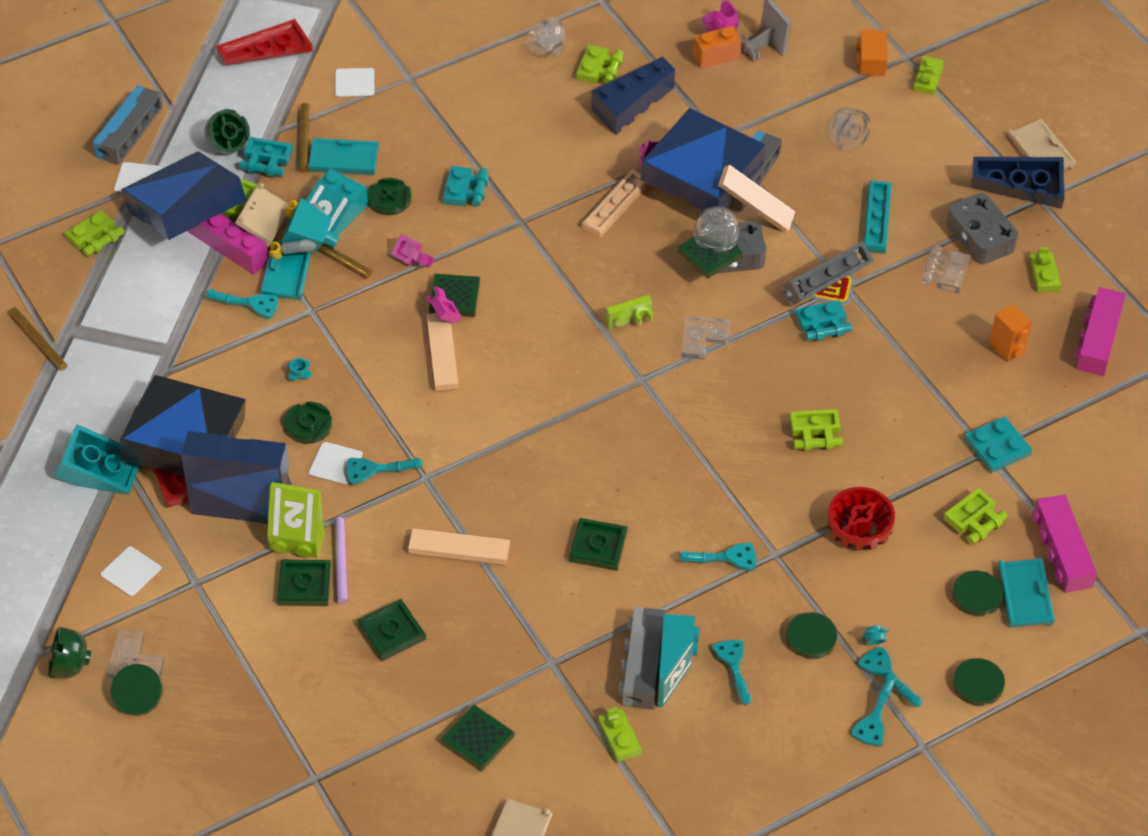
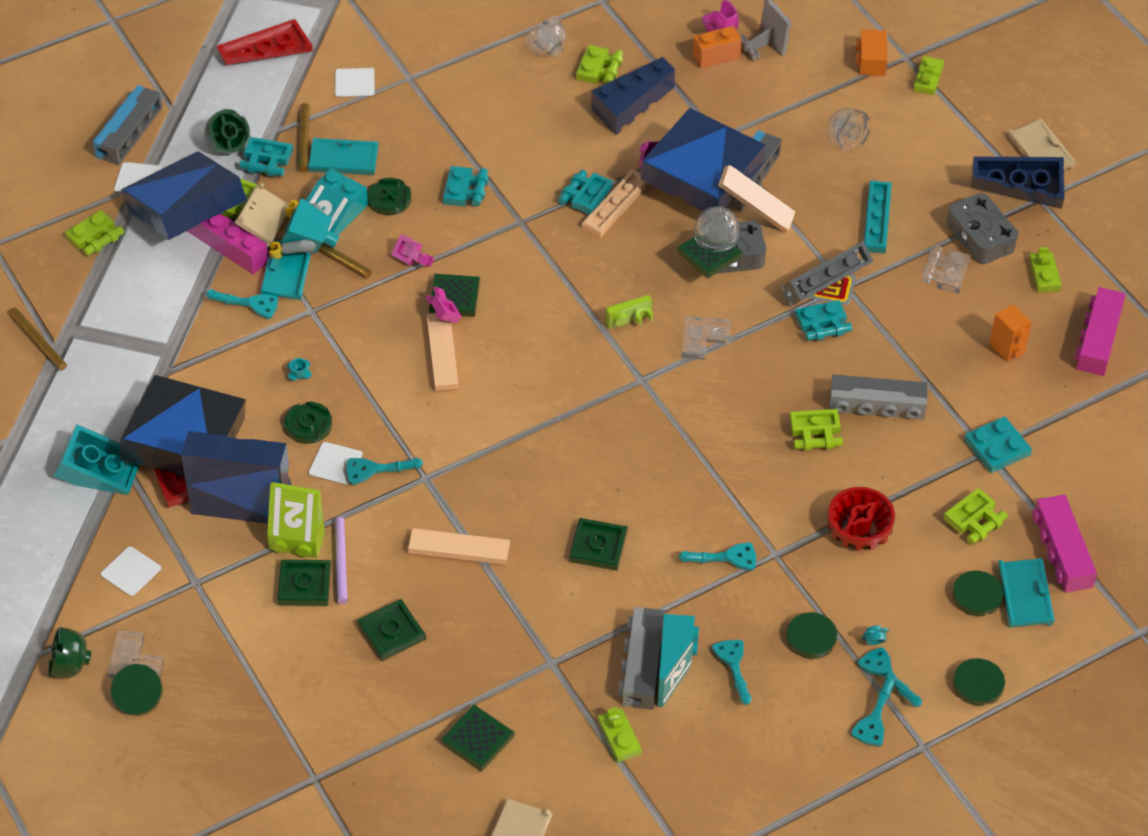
none -> teal plate [558,170,613,215]
none -> light grey piece [829,374,928,420]

